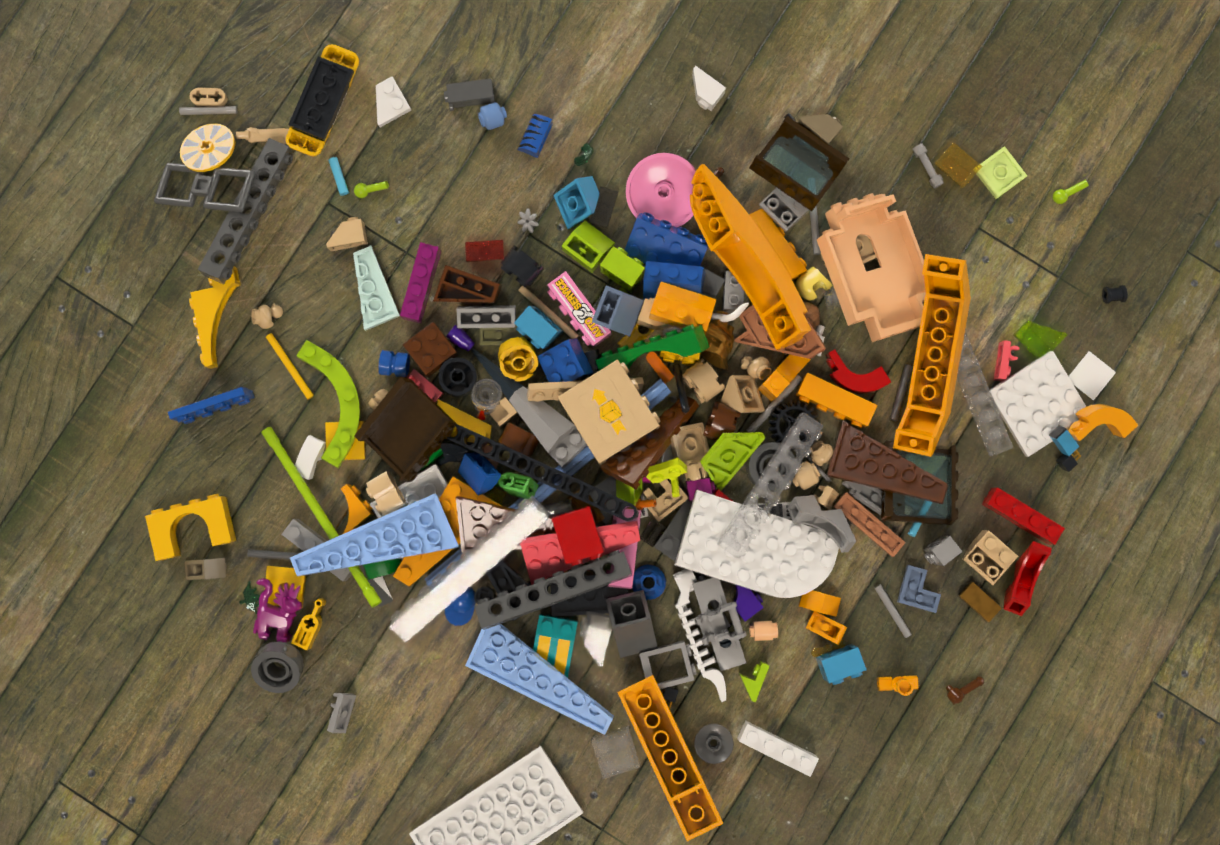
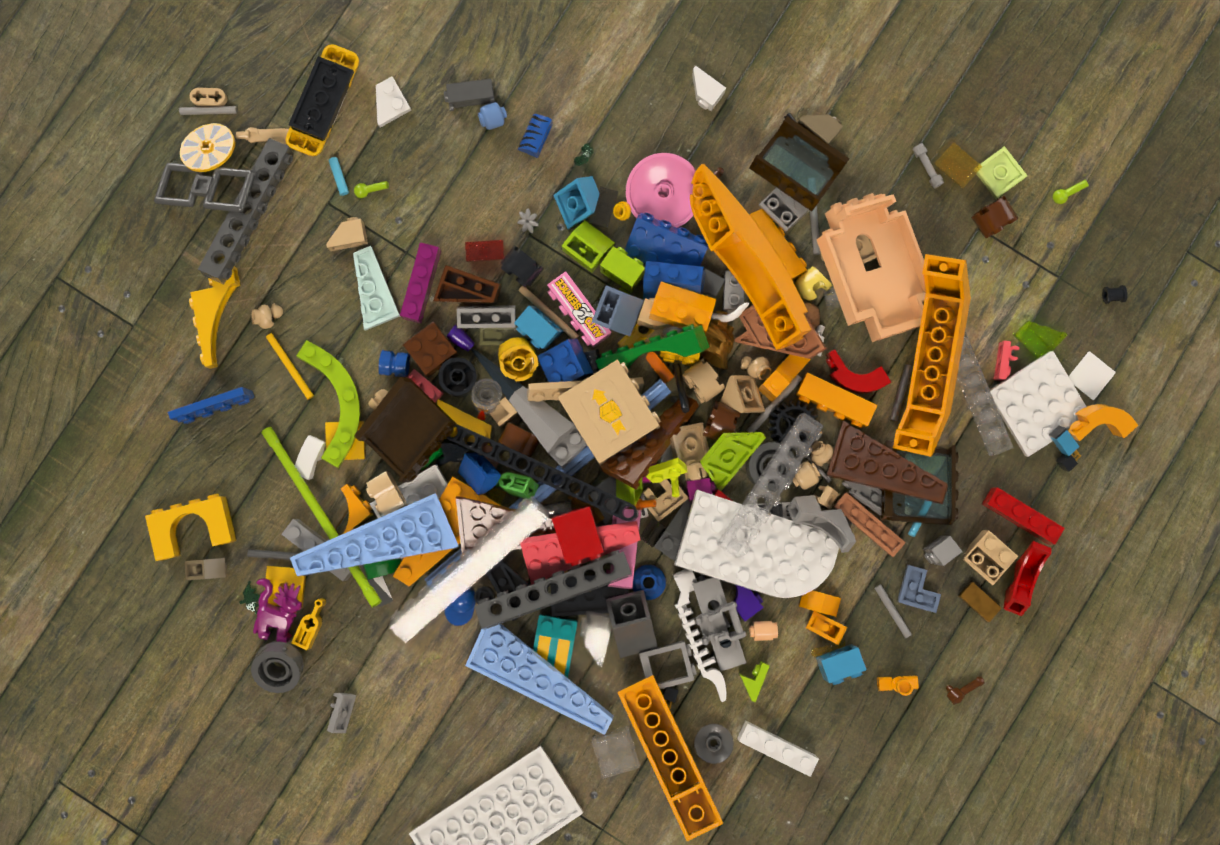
none -> yellow plate [613,201,631,221]
none -> reddish brown brick [971,196,1018,238]

